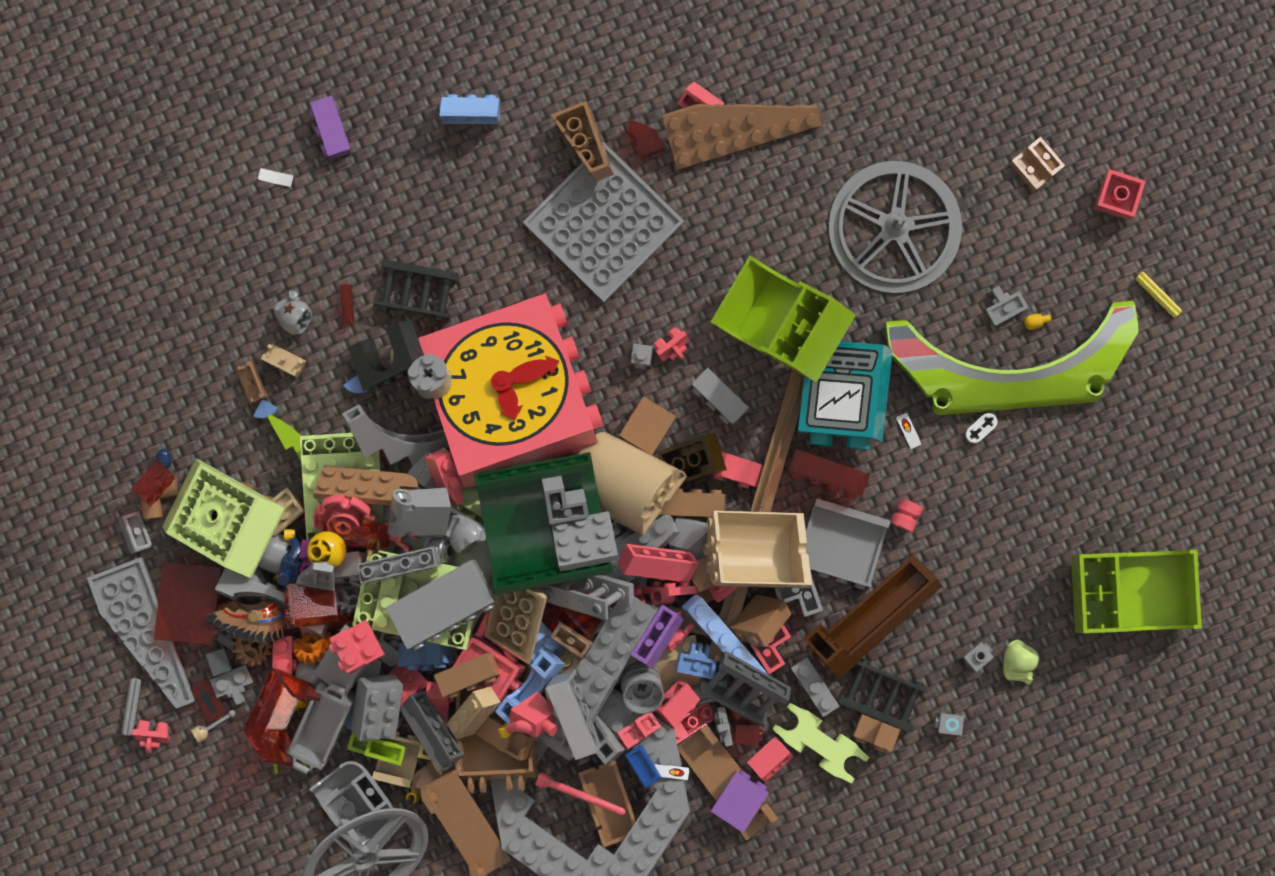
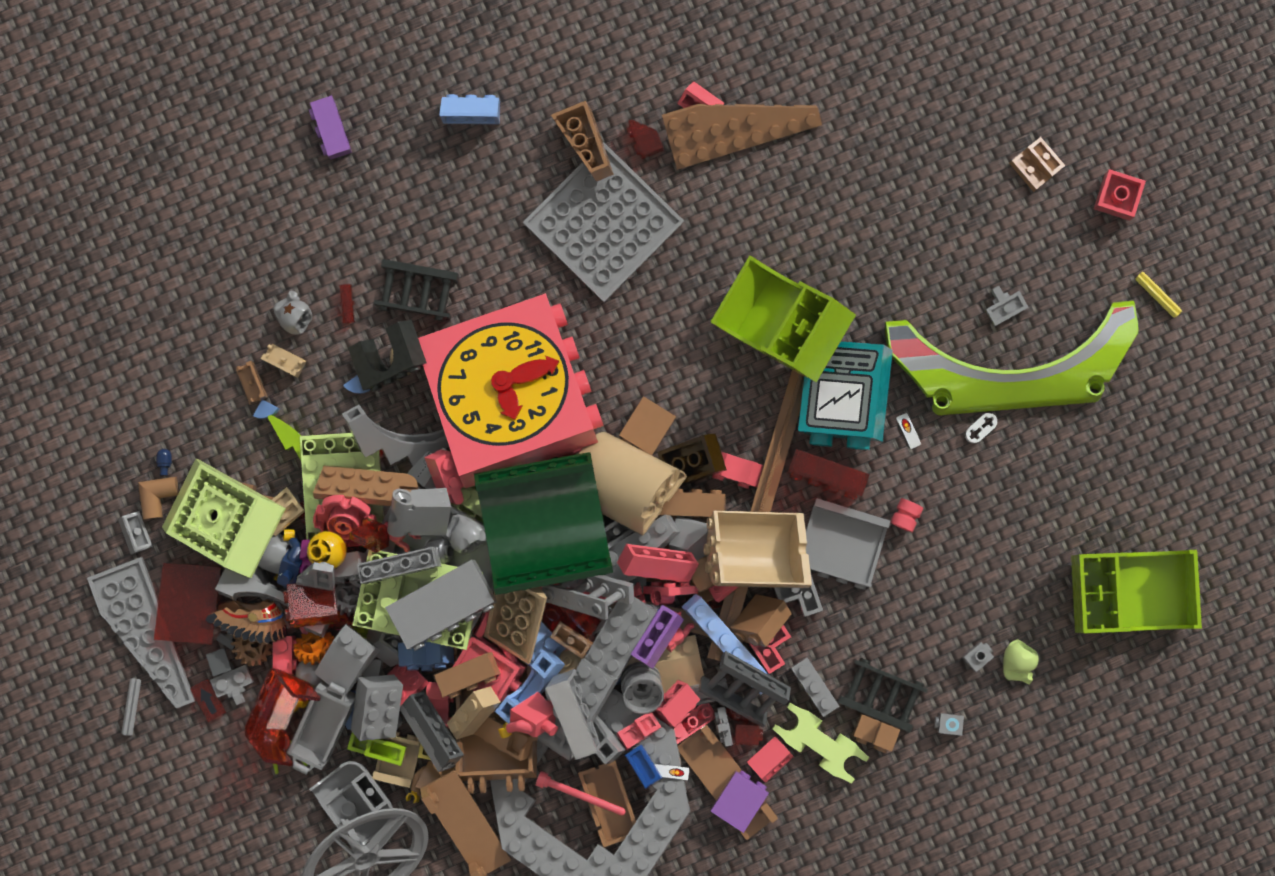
clear red brick [131,460,175,507] -> none
coral hips [132,720,171,753] -> none
hinge [191,710,236,743] -> none
white sticker [258,168,293,187] -> none
coral plate [329,620,385,674] -> none
light grey brick [408,353,452,399] -> none
light grey brick [542,476,589,524] -> none
light grey plate [551,511,619,571] -> none
light grey brick [631,344,653,370] -> none
coral hips [654,327,690,362] -> none
medium blue hinge [675,641,717,679] -> none
light grey brick [691,368,749,425] -> none
reddish brown brick [804,555,943,679] -> none
light grey wheel [829,161,962,293] -> none
yellow cylinder [1024,313,1051,330] -> none

